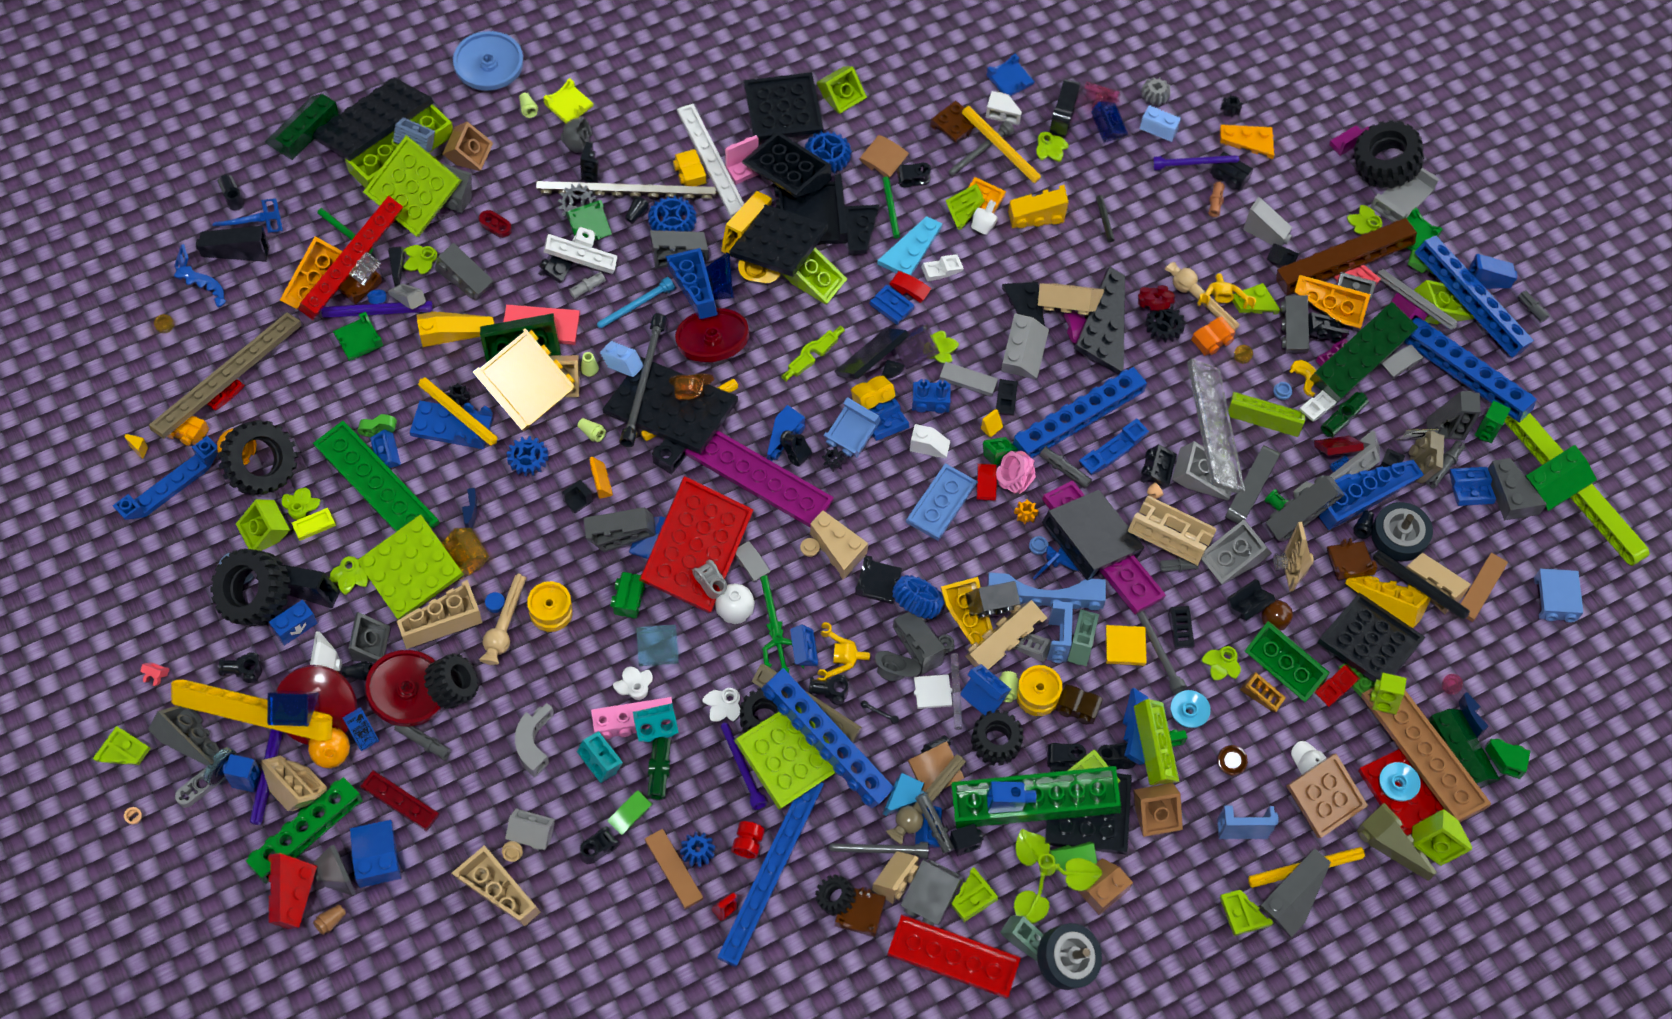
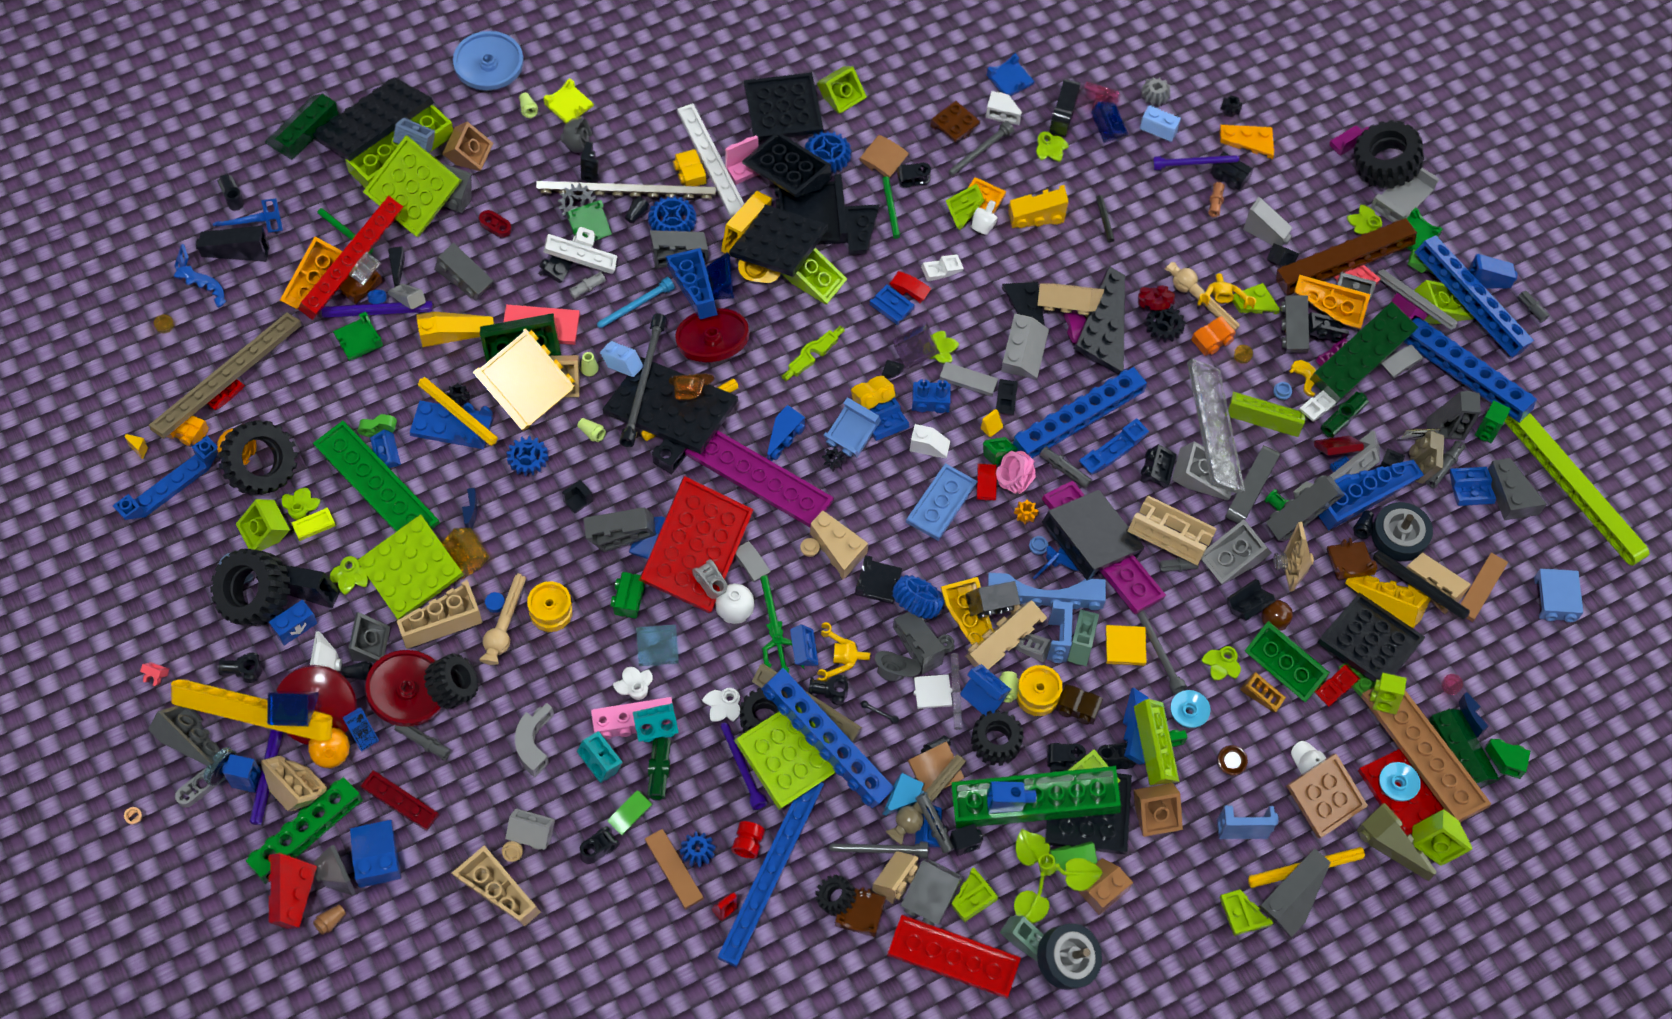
lime wing [93,726,151,765] -> none
lime plate [403,245,438,275] -> none
light orange slope [589,457,613,499] -> none
black piece [780,430,812,467] -> none
black tile [835,328,909,379] -> none
medium azure wing [877,216,942,275] -> none
yellow axle [962,106,1041,183] -> none
light nougat hinge [1147,482,1164,499] -> none
black slope [1168,606,1195,649] -> none
green slope [1526,445,1597,512] -> none

